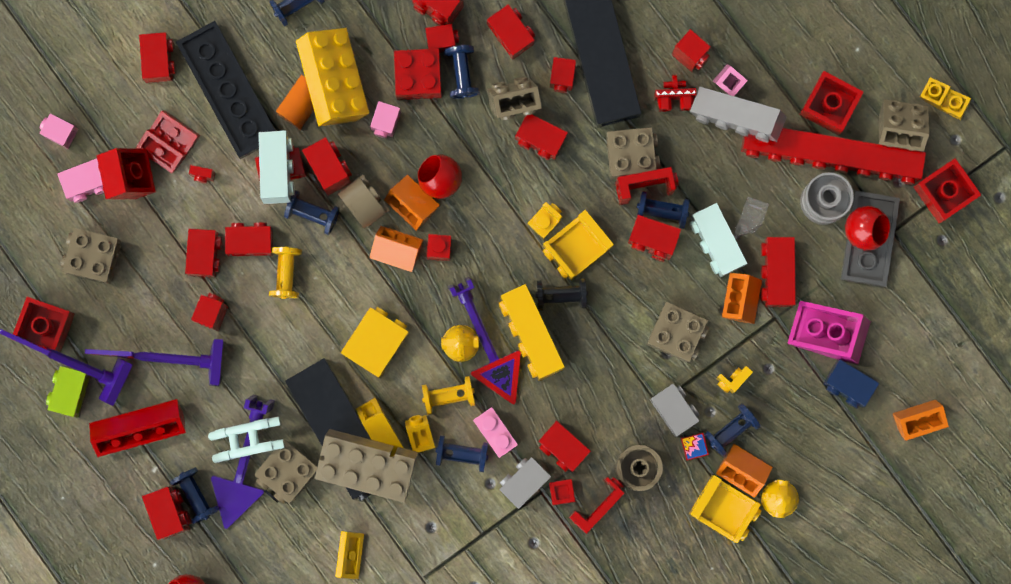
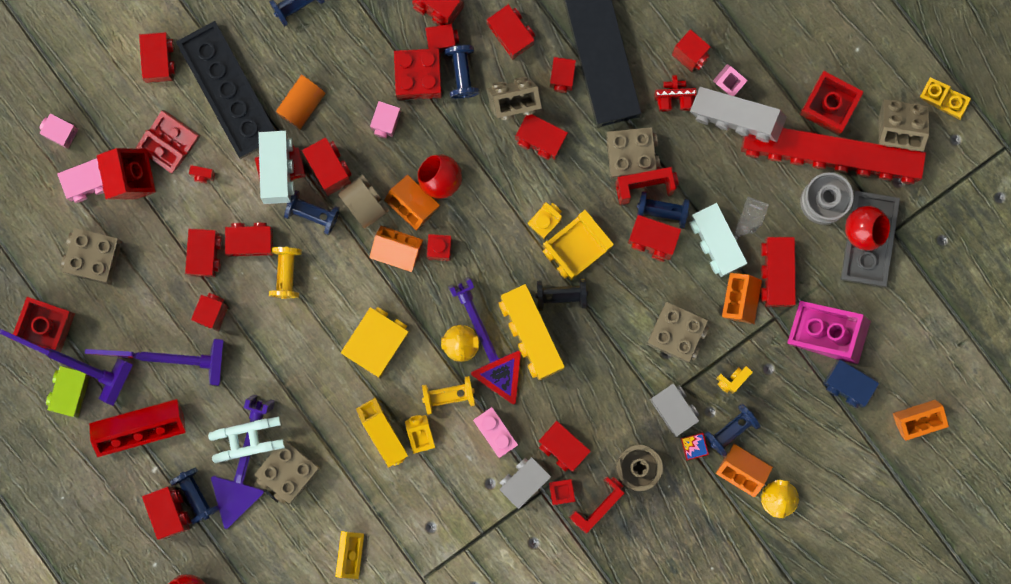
black brick [285,358,372,501] -> none
yellow brick [296,28,369,127] -> none
dark tan piece [315,429,418,503] -> none
dark blue hose [435,435,488,473] -> none
yellow panel [689,475,762,543] -> none
red brick [913,158,981,224] -> none

